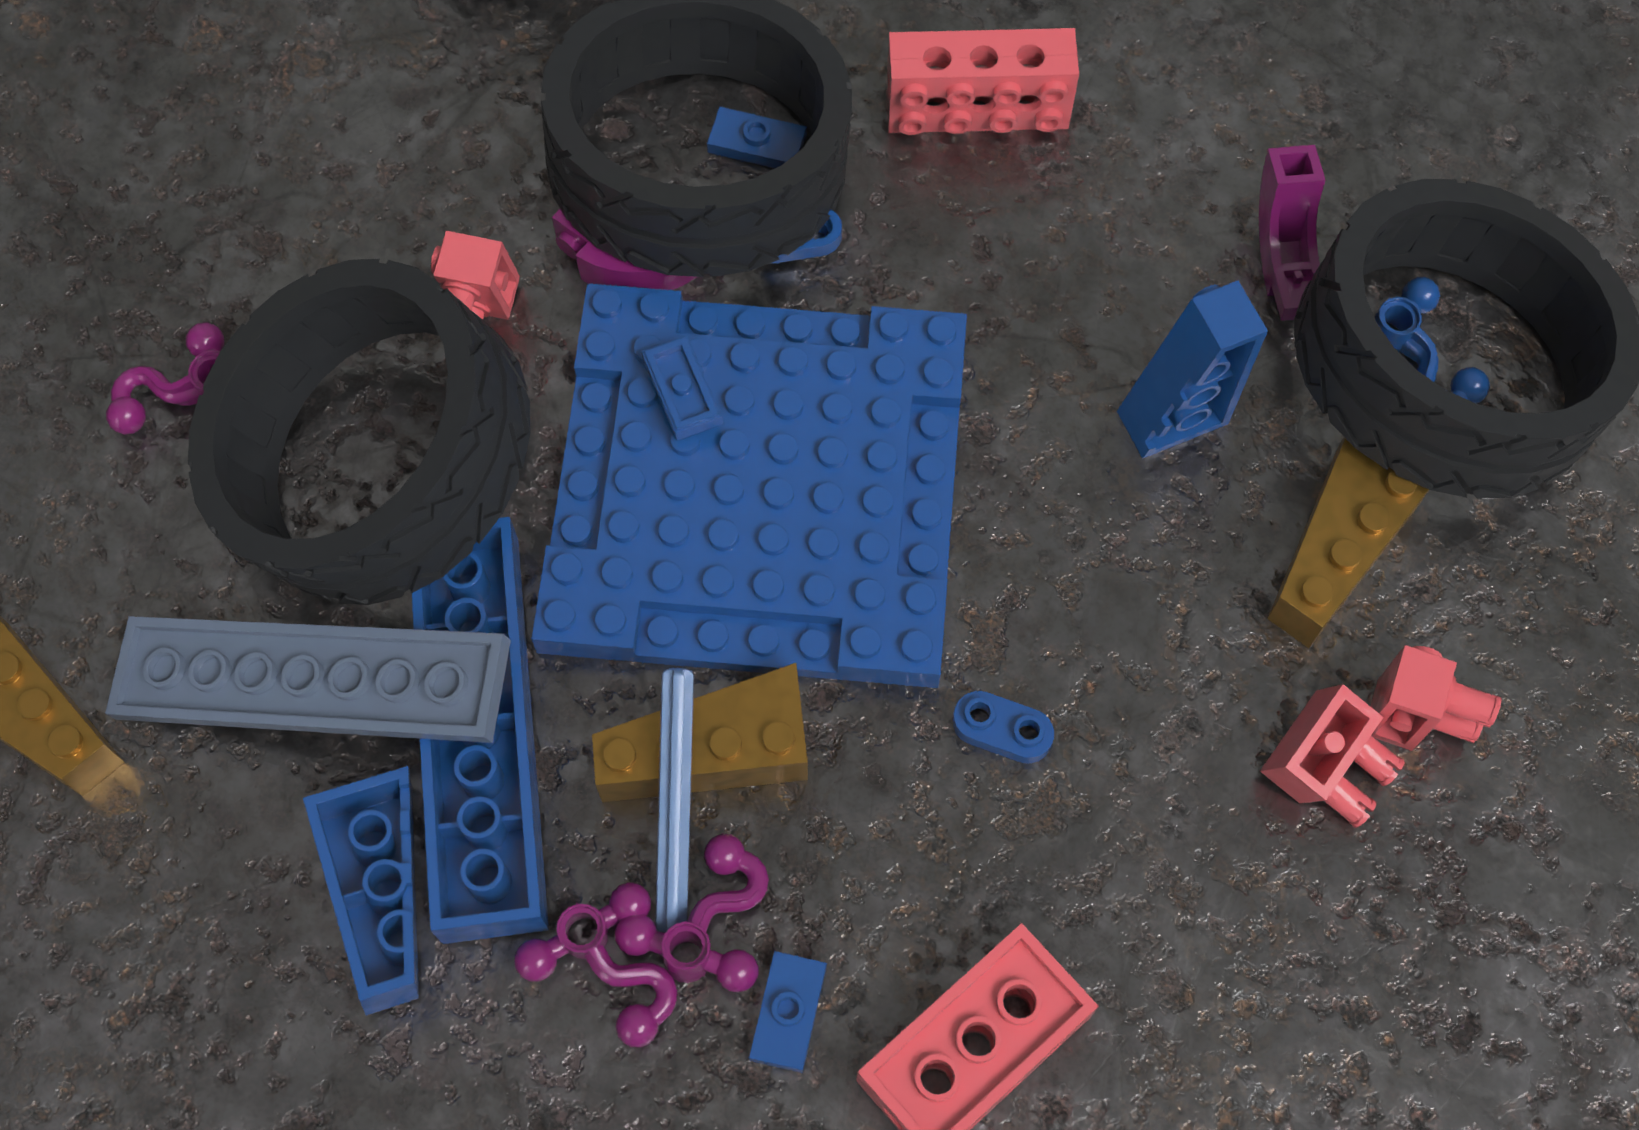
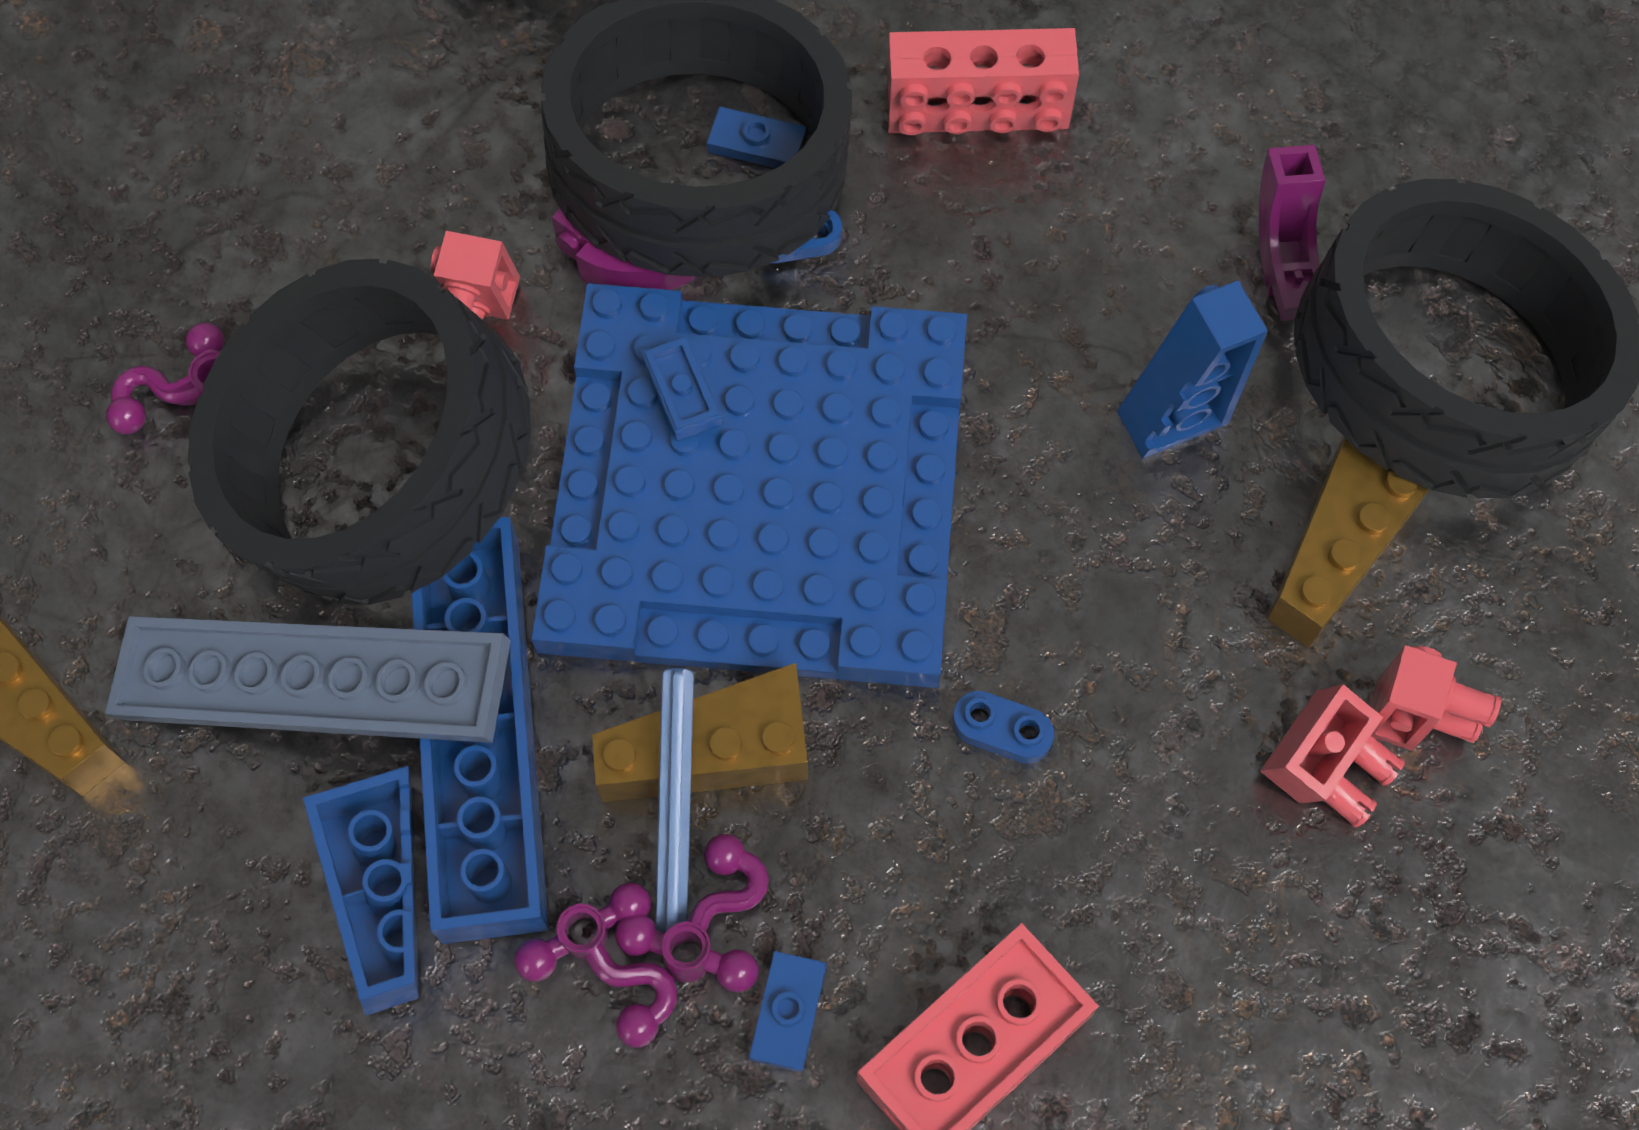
blue piece [1374,277,1490,404] -> none

